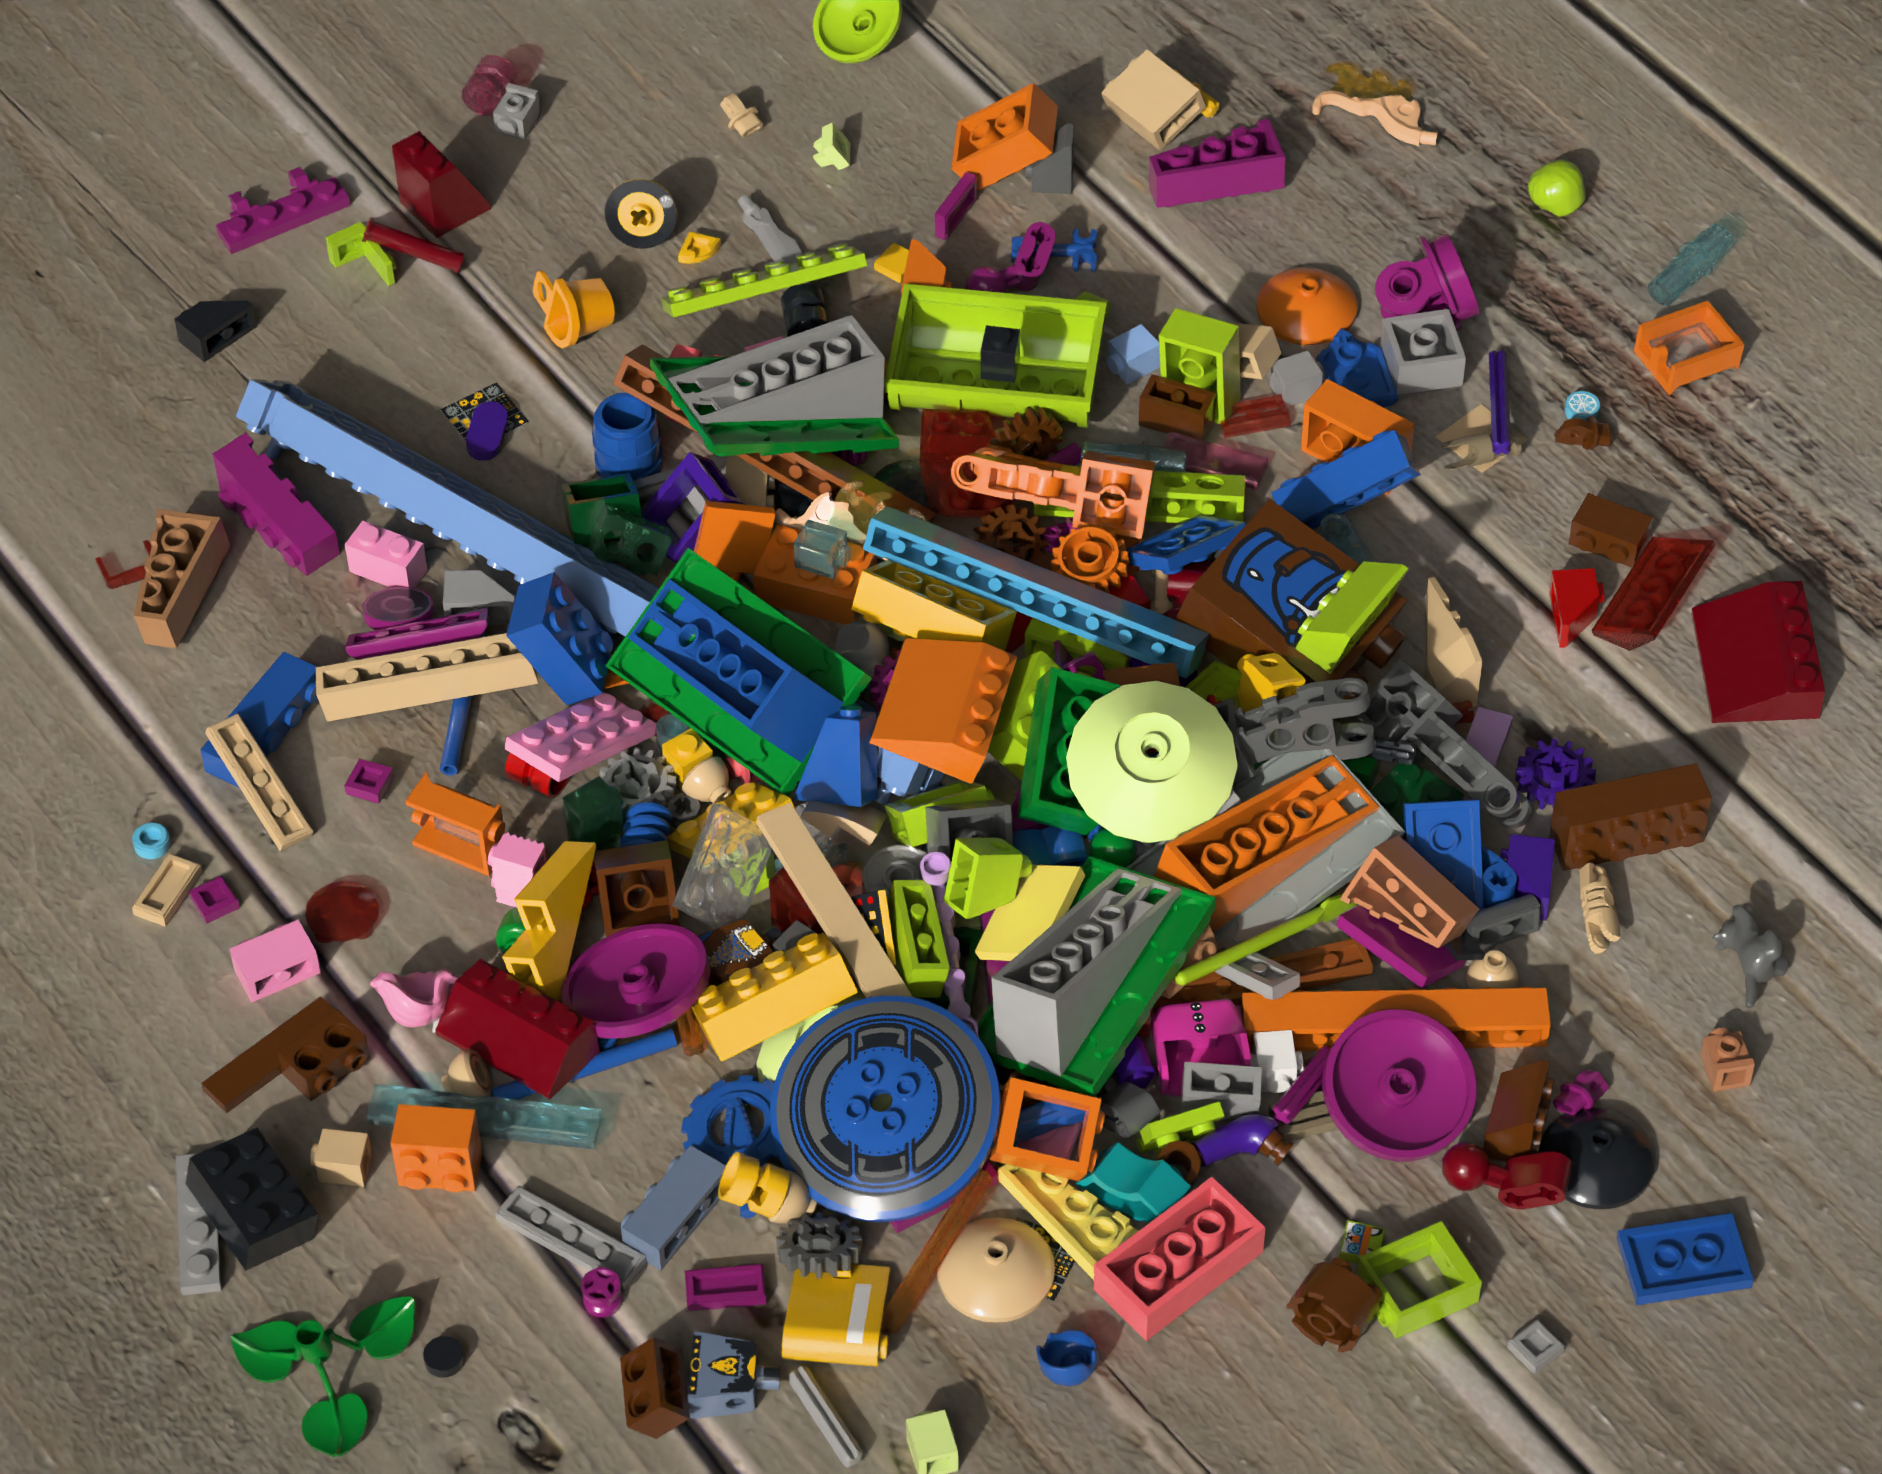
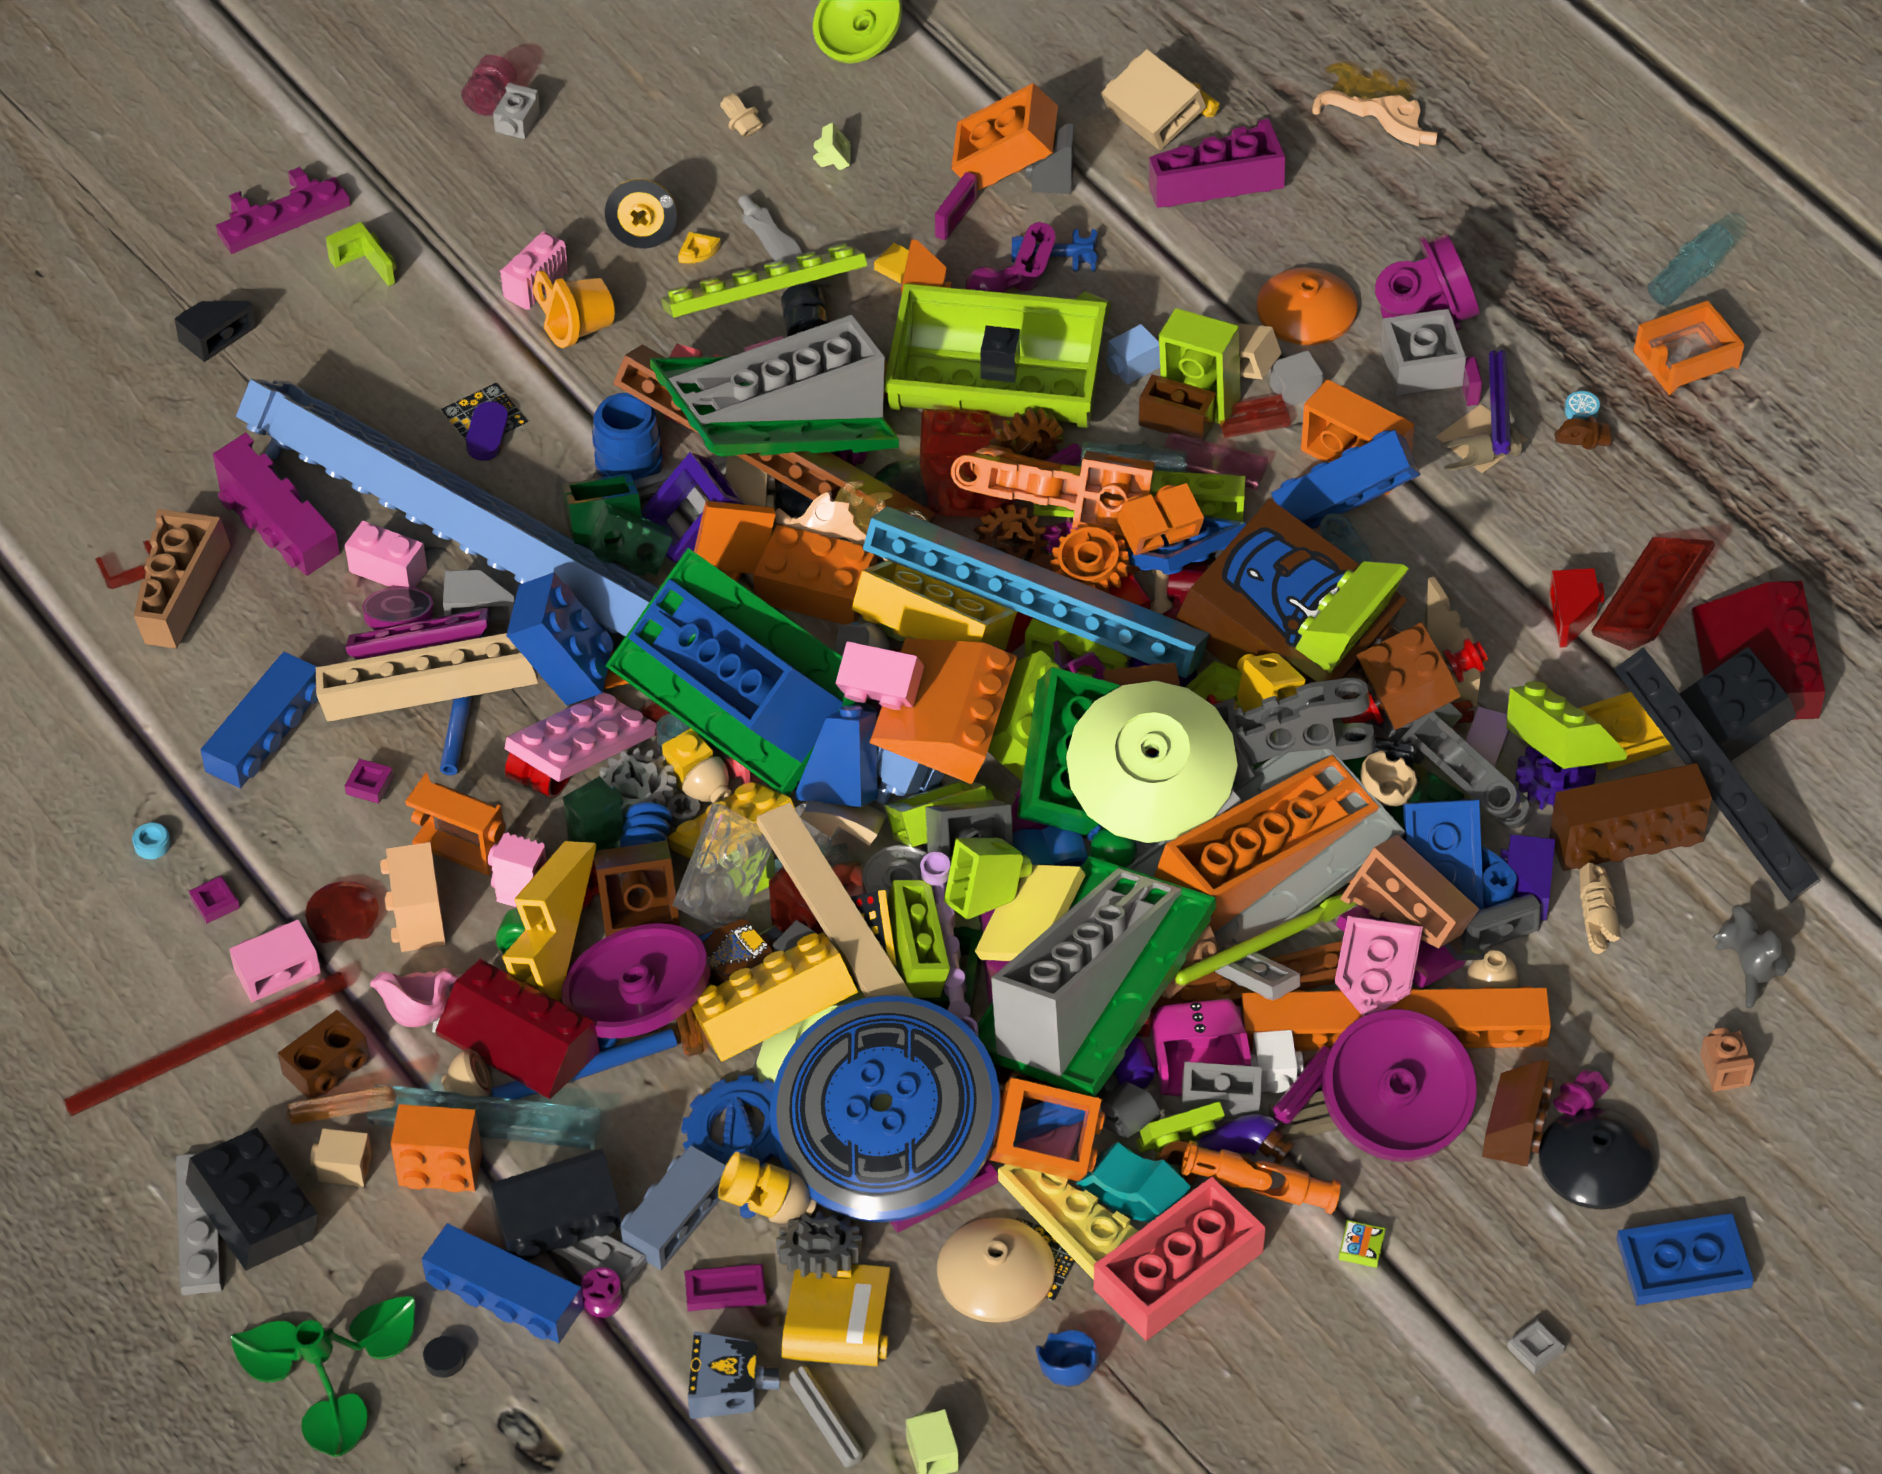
tan tile [132,853,203,927] -> none
reddish brown tile [201,996,335,1113] -> none
tan tile [205,713,313,851] -> none
dark red pin [362,217,464,273] -> none
dark red slope [392,131,491,238] -> none
reddish brown brick [620,1337,690,1439] -> none
clear light blue brick [794,519,851,579] -> none
clear orange axle [882,1169,992,1335] -> none
reddish brown brick [1287,1258,1383,1352] -> none
blue tile [1316,329,1398,407] -> none
lime window [1357,1221,1482,1339] -> none
dark red beam [1442,1142,1573,1210] -> none
lime hair [1527,159,1586,217] -> none
reddish brown brick [1569,493,1653,568] -> none
none -> clear red piece [63,971,347,1117]
none -> clear orange axle [286,1085,396,1124]
none -> light nougat container [380,842,446,952]
none -> blue brick [422,1223,584,1344]
none -> black slope [489,1148,621,1261]
none -> bright pink brick [499,231,568,309]
none -> bright pink brick [836,642,924,710]
none -> orange piece [1117,483,1204,556]
none -> orange piece [1181,1140,1341,1214]
none -> bright pink tile [1335,916,1423,1016]
none -> dark orange brick [1341,622,1488,730]
none -> tan hair [1361,751,1418,806]
none -> magenta tile [1462,357,1482,406]
none -> lime slope [1506,681,1627,769]
none -> yellow plate [1578,692,1674,770]
none -> black plate [1614,647,1821,903]
none -> black brick [1679,647,1796,761]

